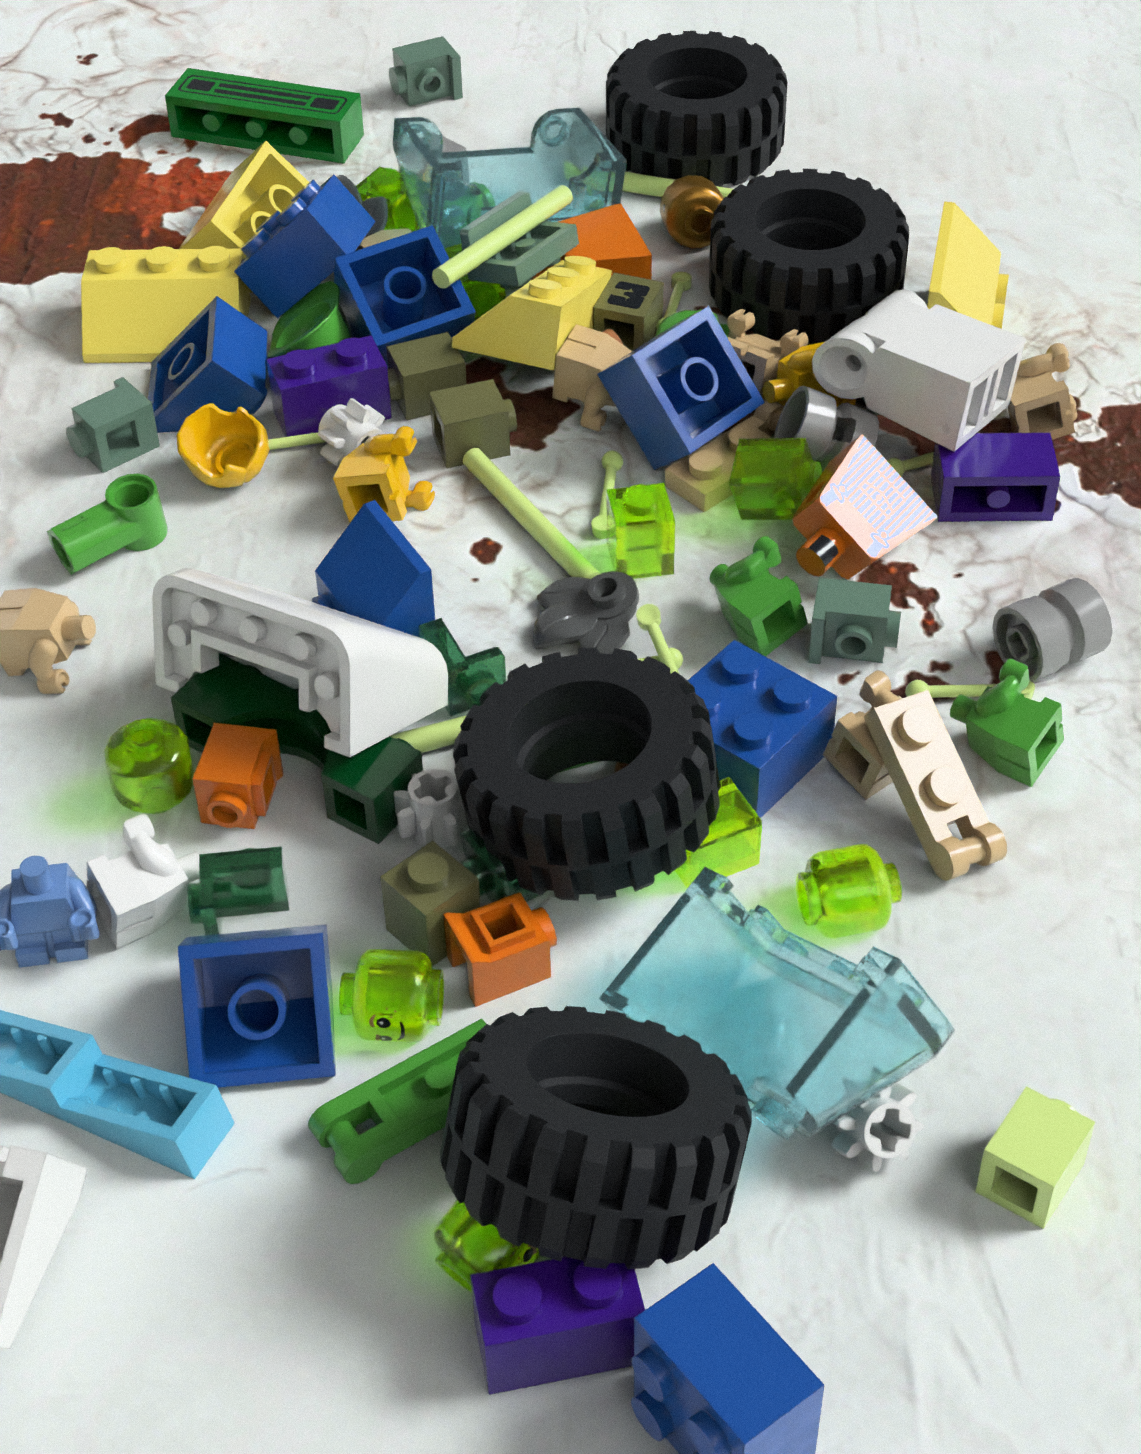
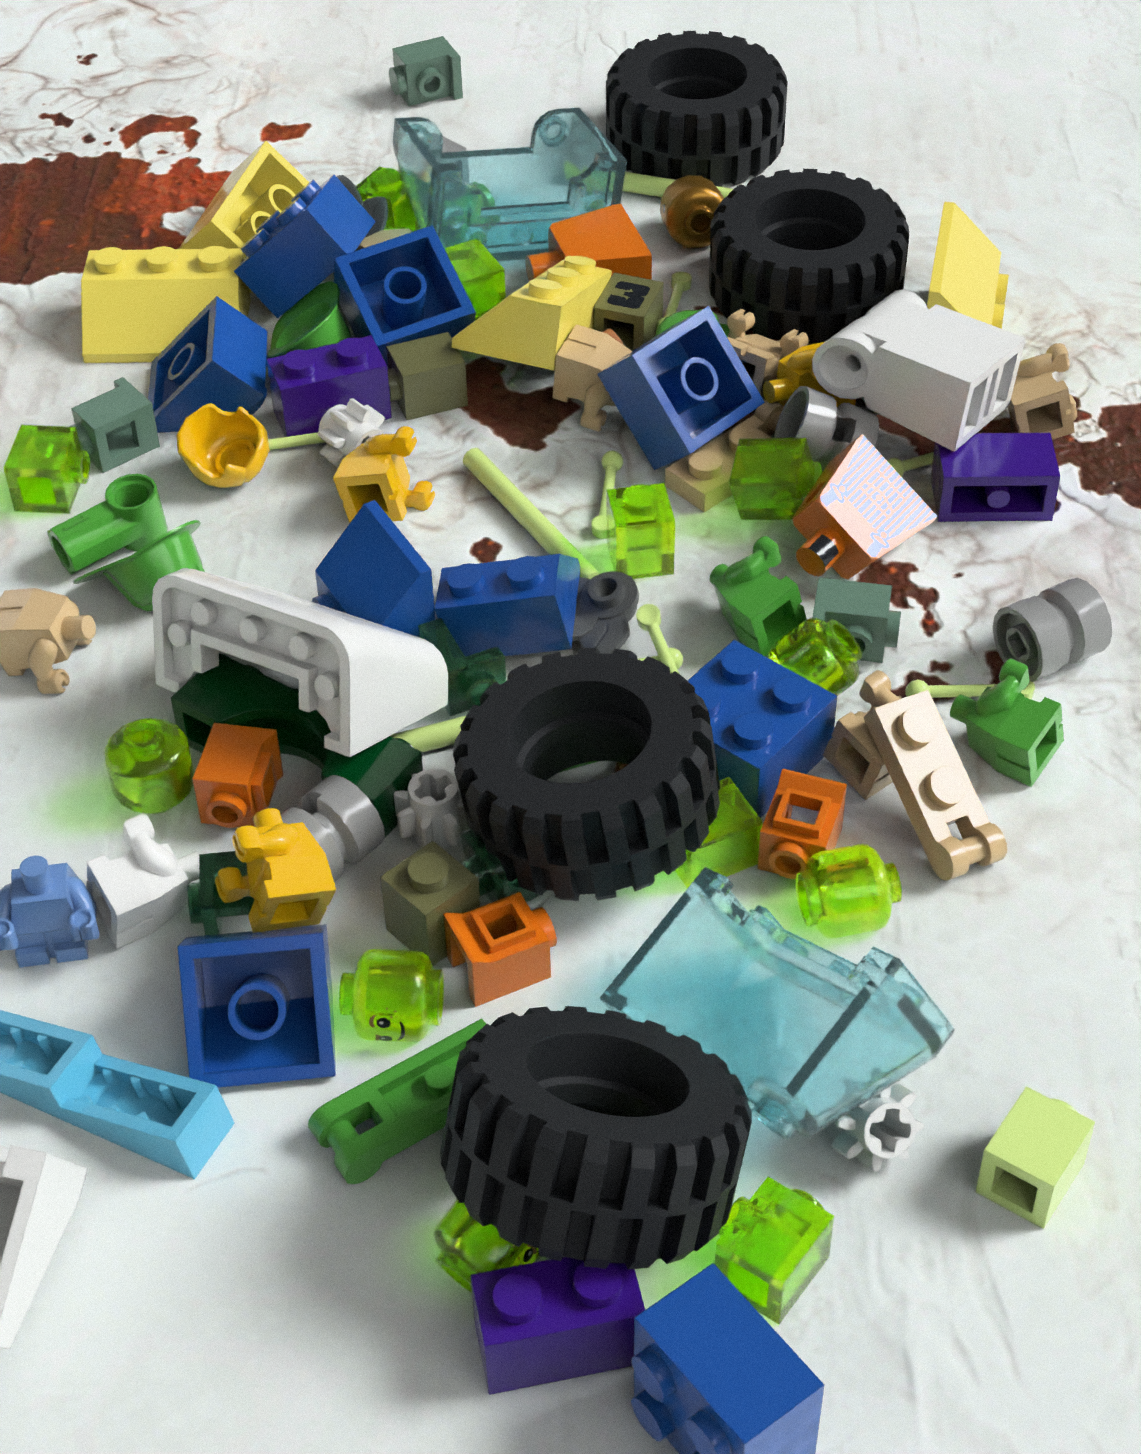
green brick [165,68,364,164] -> none
olive brick [429,379,517,468] -> none
yellowish green bar [432,185,573,289] -> none
sand green bracket [460,191,579,289] -> none
none -> clear neon green brick [3,425,90,514]
none -> bright green piece [72,520,205,611]
none -> yellow piece [215,808,336,933]
none -> light grey wheel [280,775,385,882]
none -> blue slope [434,554,581,662]
none -> clear neon green brick [715,1176,834,1325]
none -> orange window [757,769,847,885]
none -> clear neon green head [768,617,862,696]

